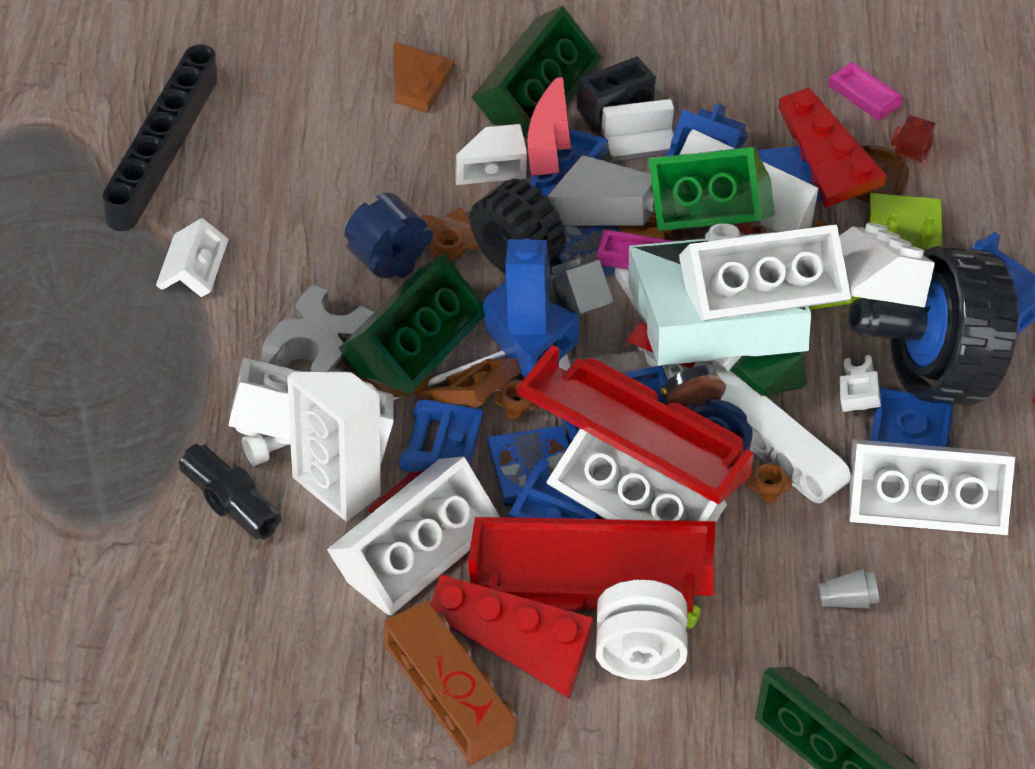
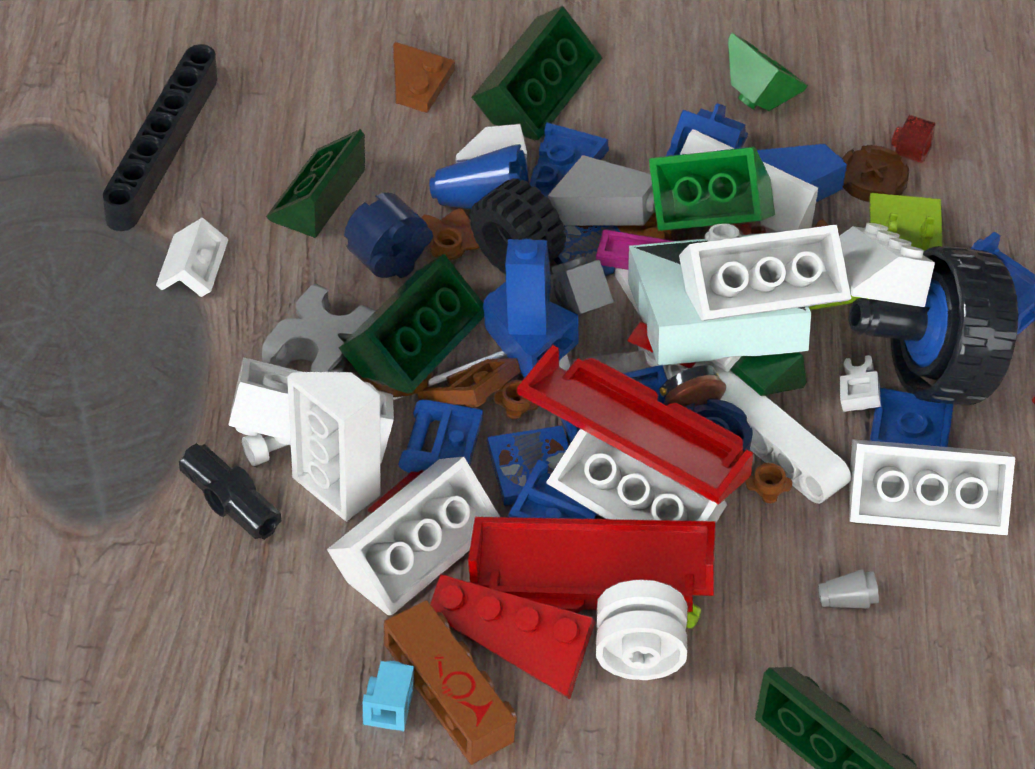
coral slope [528,77,571,176] -> none
black brick [577,56,656,130] -> none
white panel [601,99,674,161] -> none
red wing [778,87,887,208] -> none
dark pink tile [828,62,903,121] -> none
none -> dark green slope [266,129,365,238]
none -> medium azure brick [362,661,414,731]
none -> blue cone [430,144,529,210]
none -> slope [728,33,808,111]

